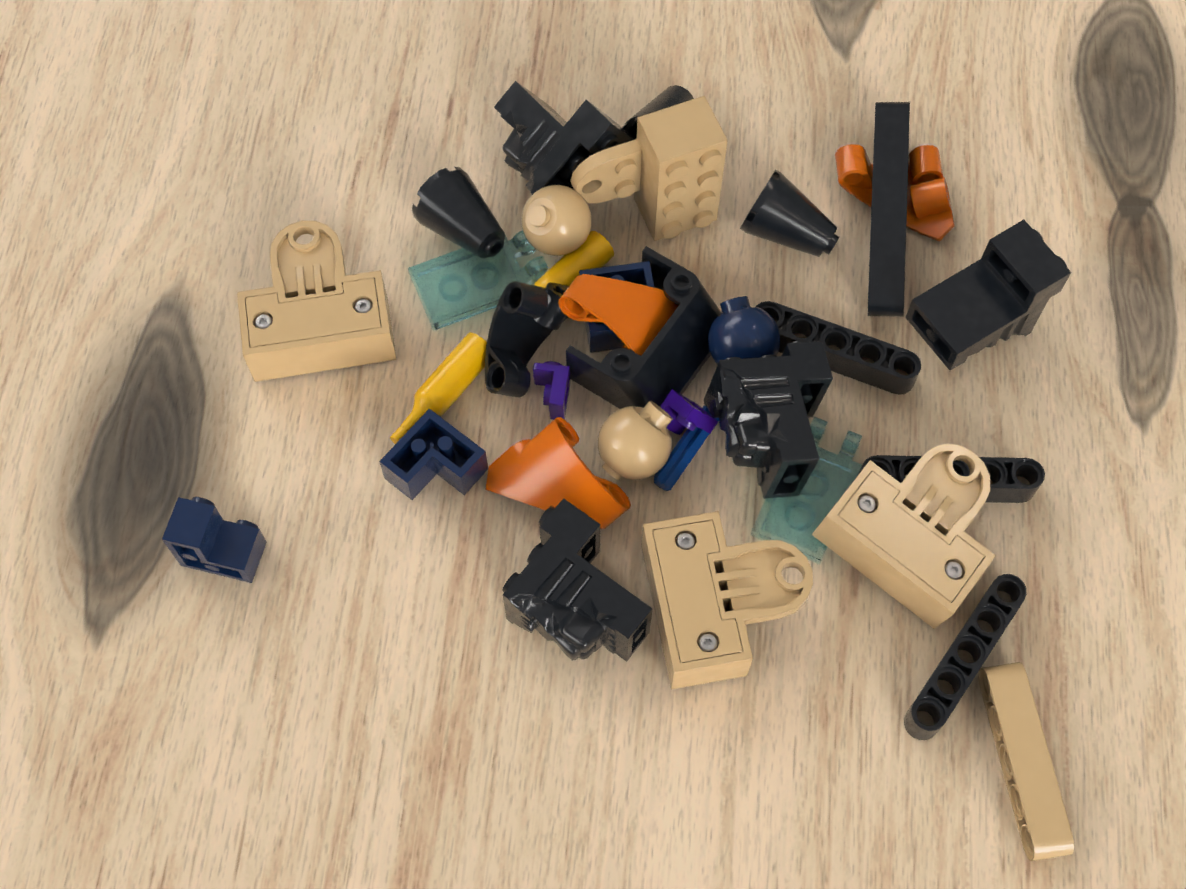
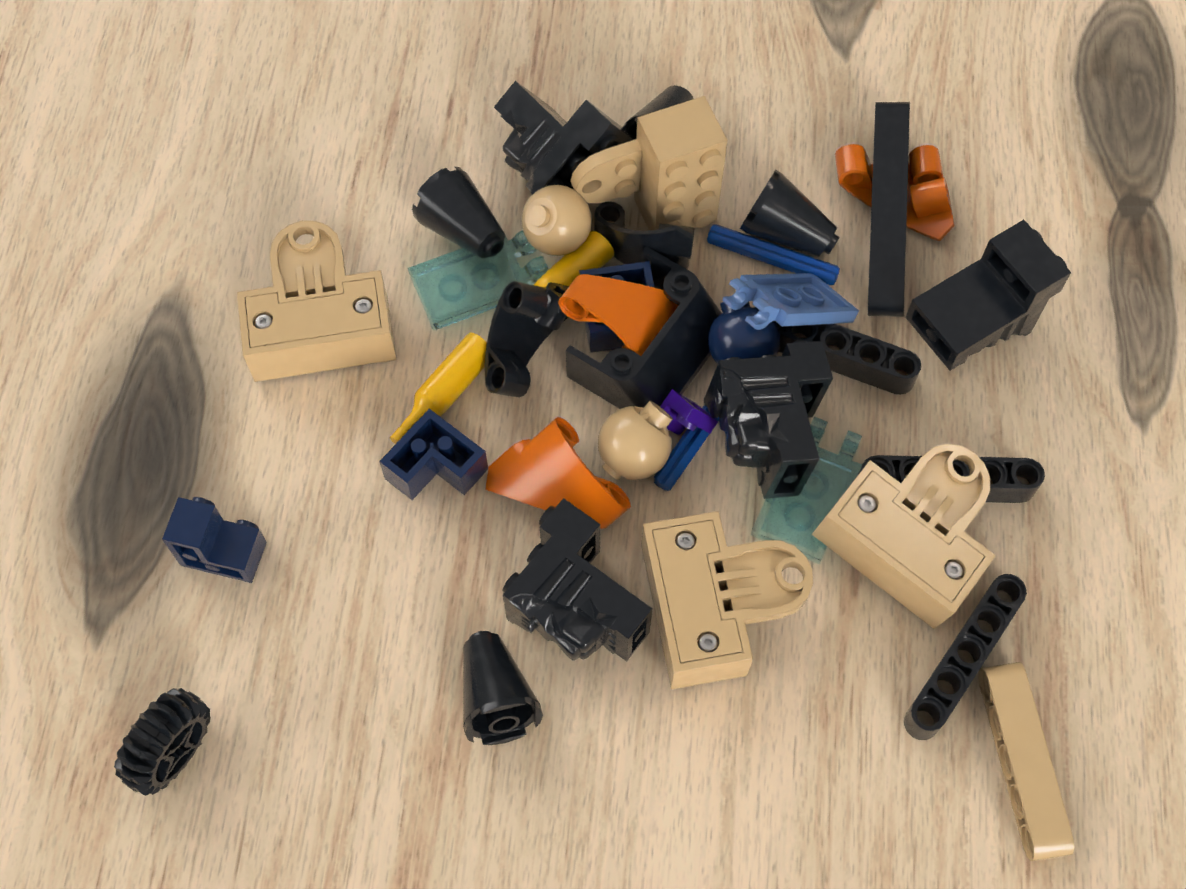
dark purple bracket [533,361,571,420] -> none
none -> black gear [114,688,211,796]
none -> black cone [463,631,543,745]
none -> black panel [594,201,695,270]
none -> blue axle [707,224,840,285]
none -> medium blue tile [722,273,859,330]

